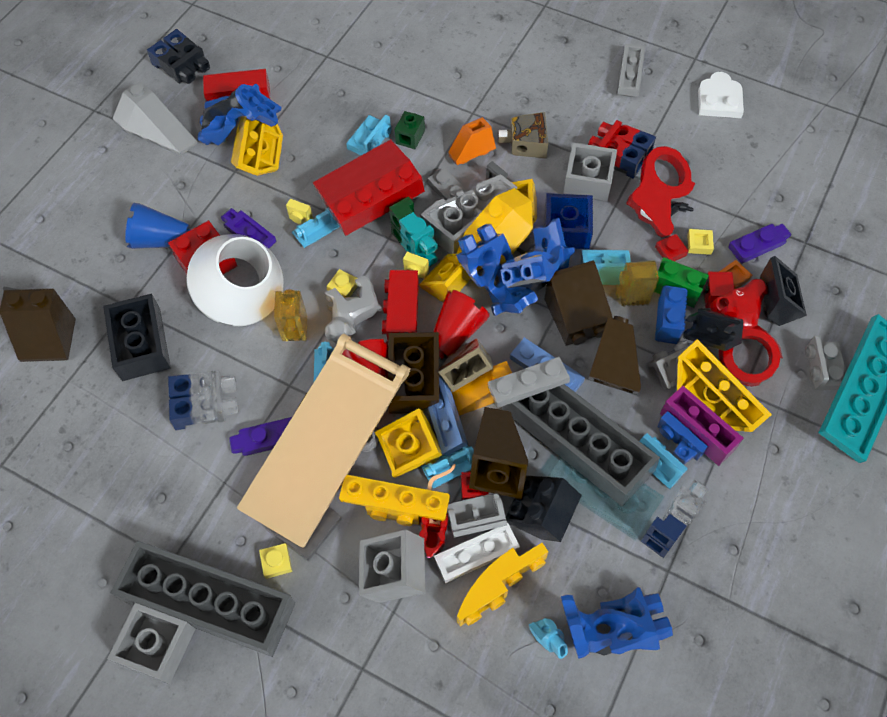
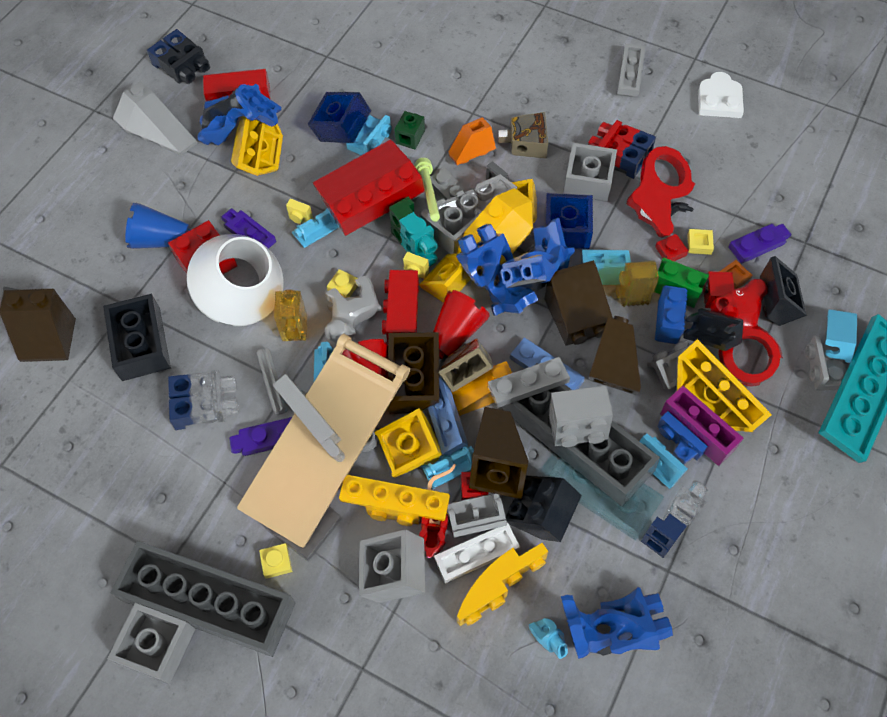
none -> light grey axle [257,348,287,415]
none -> light grey hinge [272,374,345,462]
none -> clear blue brick [308,92,371,143]
none -> yellowish green piece [414,158,440,222]
none -> light grey brick [549,386,613,447]
none -> medium azure hinge [825,309,857,363]

